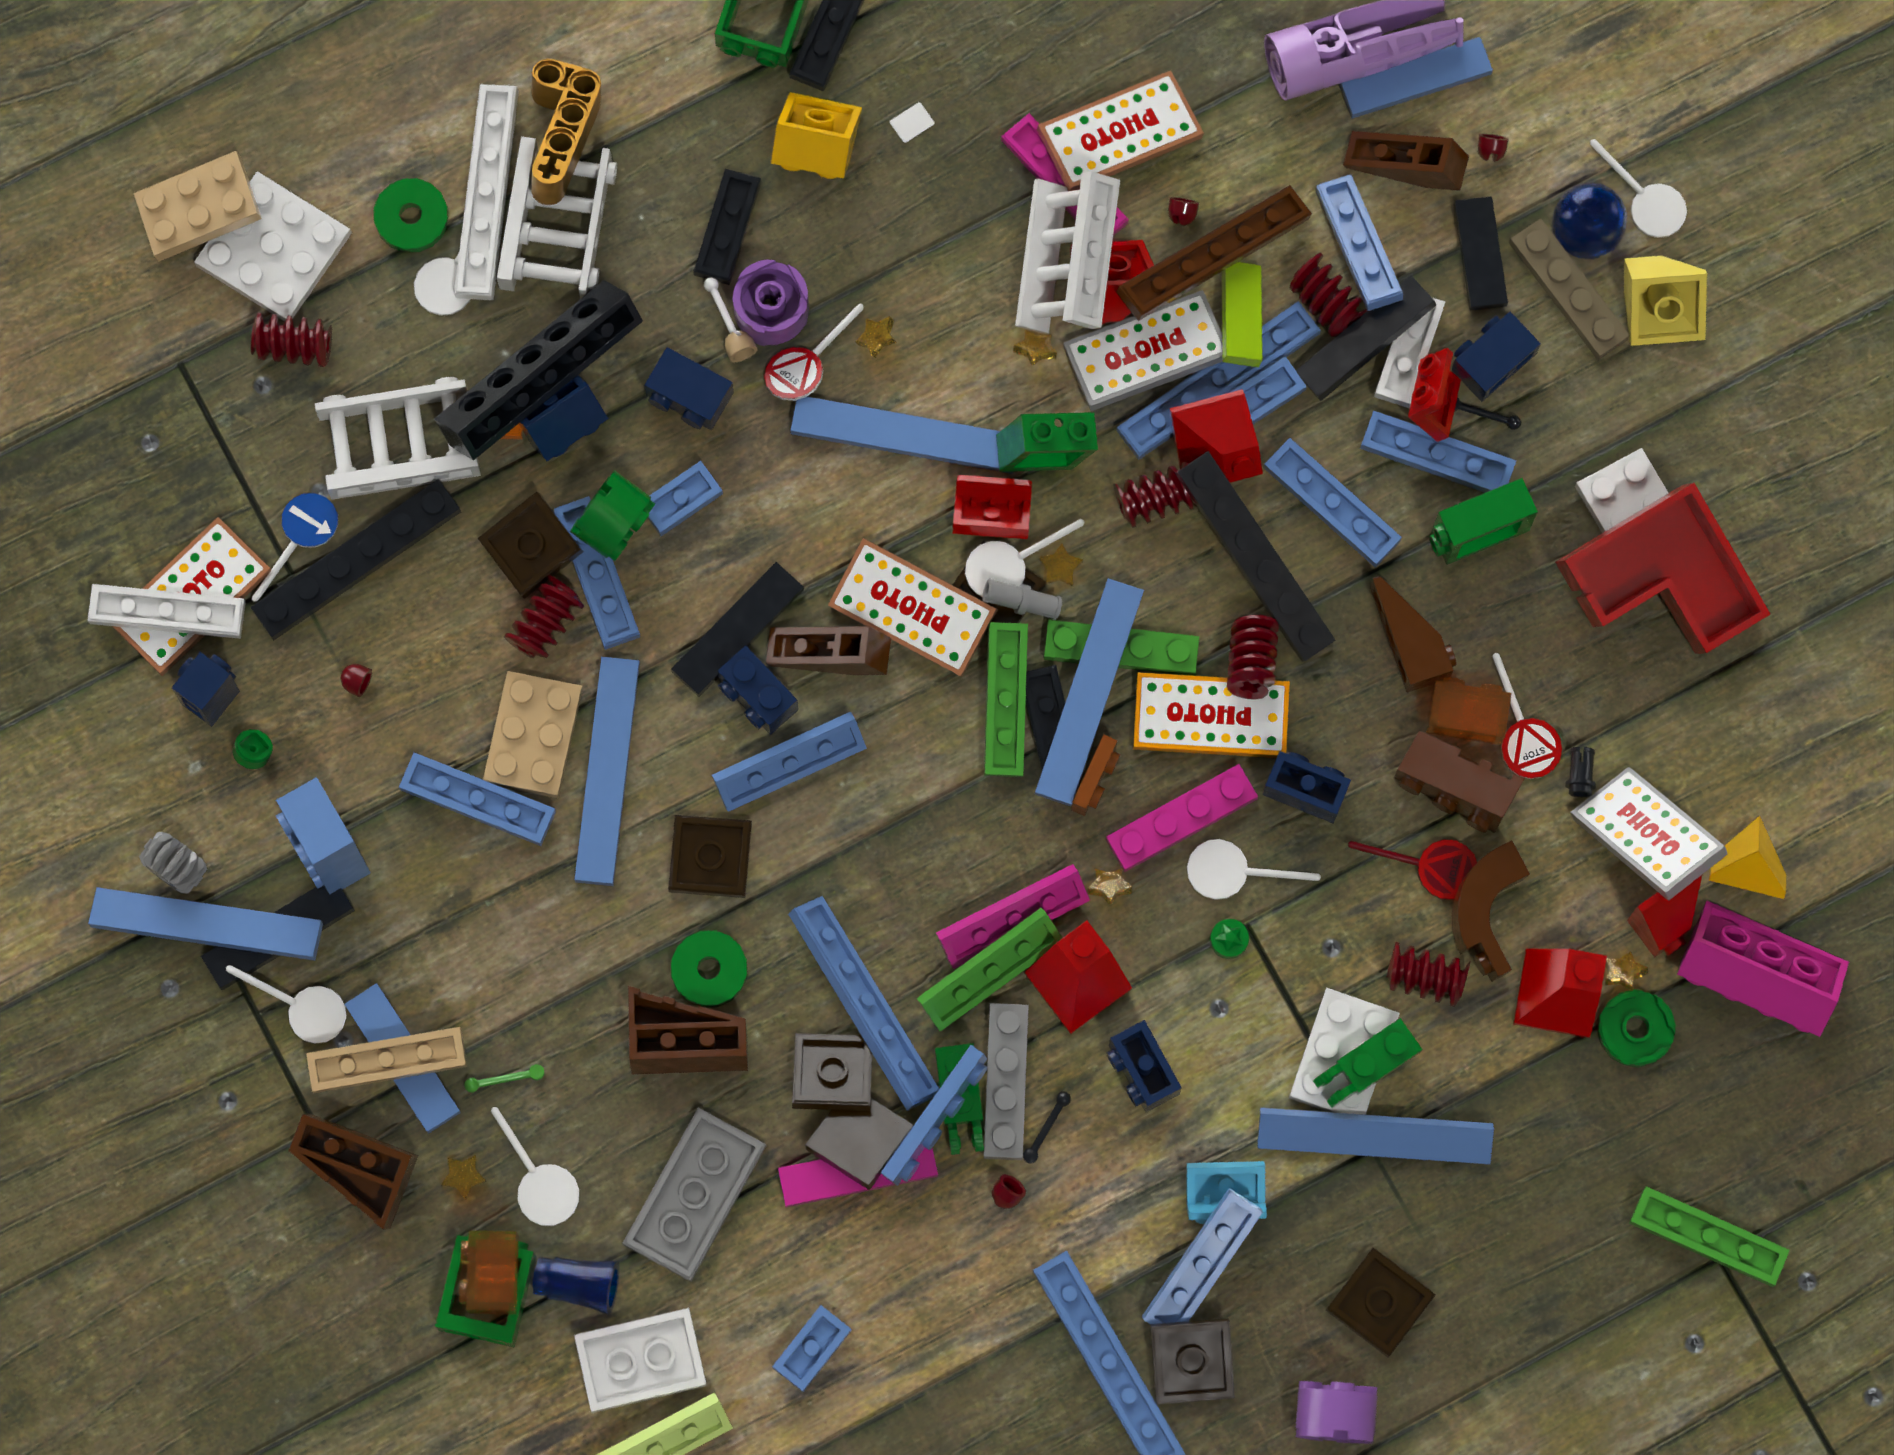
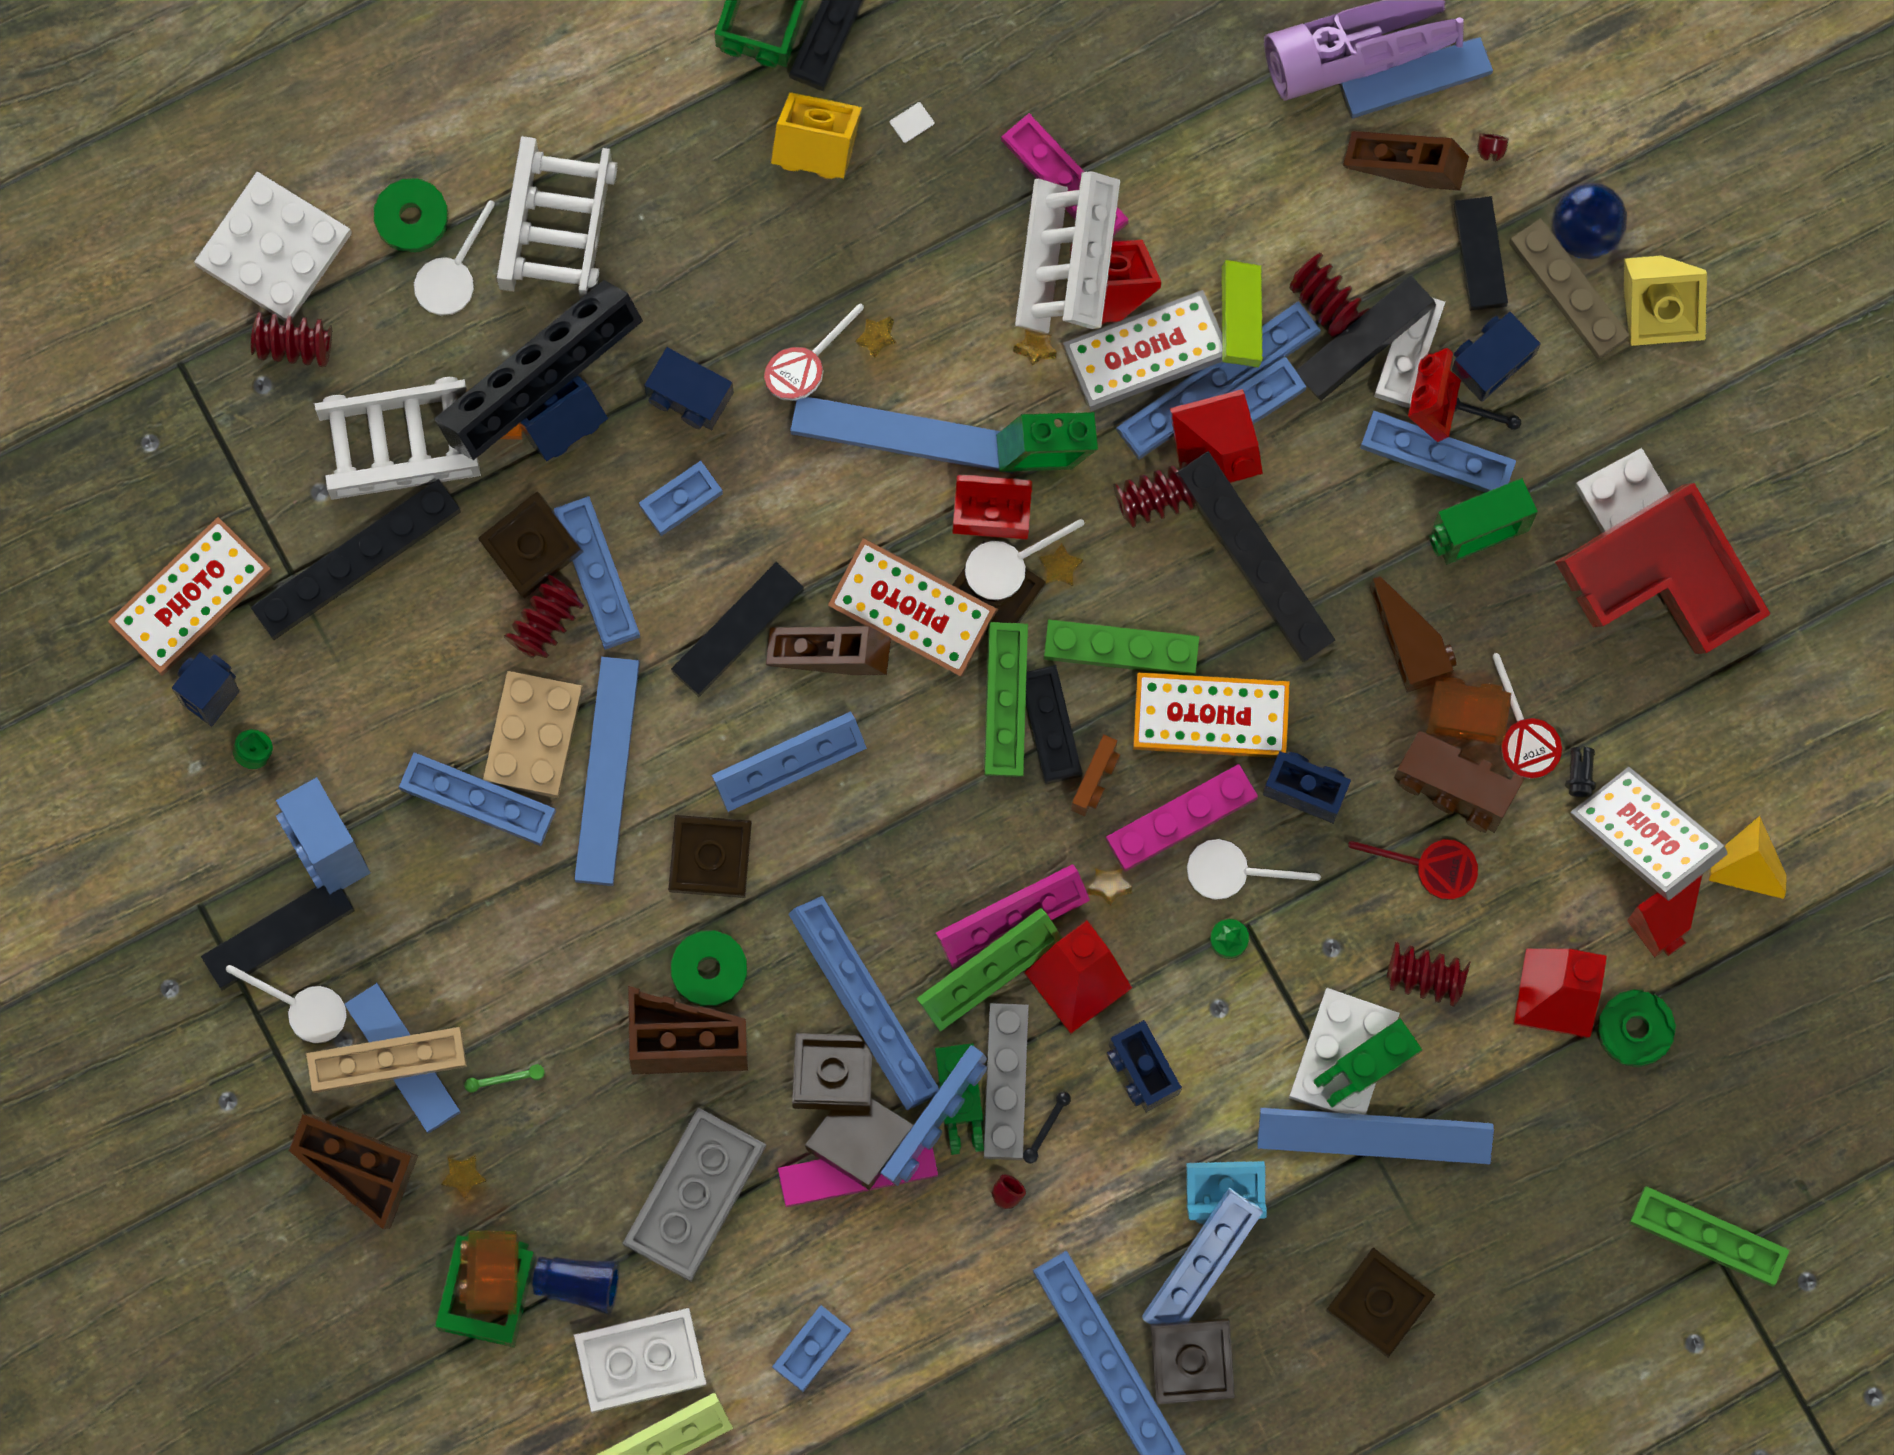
white tile [88,584,246,639] -> none
medium blue tile [88,887,323,961] -> none
tan plate [133,151,262,262] -> none
light grey gear [139,832,207,894] -> none
blue piece [252,493,338,602] -> none
dark red hinge [340,664,372,697] -> none
white tile [454,84,519,300] -> none
white piece [491,1107,579,1226] -> none
pearl gold beam [531,59,601,205] -> none
green brick [569,470,655,561] -> none
black tile [693,169,761,285] -> none
hinge [704,277,758,362] -> none
dark blue brick [718,645,799,735] -> none
medium lavender brick [733,259,809,346] -> none
light grey pin [982,578,1062,620] -> none
medium blue tile [1035,578,1144,806] -> none
tile [1037,70,1204,191] -> none
reddish brown tile [1116,185,1312,321] -> none
dark red hinge [1168,197,1199,226] -> none
dark red piece [1227,615,1279,700] -> none
medium blue plate [1263,438,1402,568] -> none
medium lavender brick [1296,1381,1377,1444] -> none
medium blue tile [1316,174,1403,311] -> none
reddish brown arch [1451,840,1530,982] -> none
white piece [1590,139,1687,238] -> none
clear yellow piece [1605,951,1648,991] -> none
dark pink slope [1677,900,1849,1037] -> none

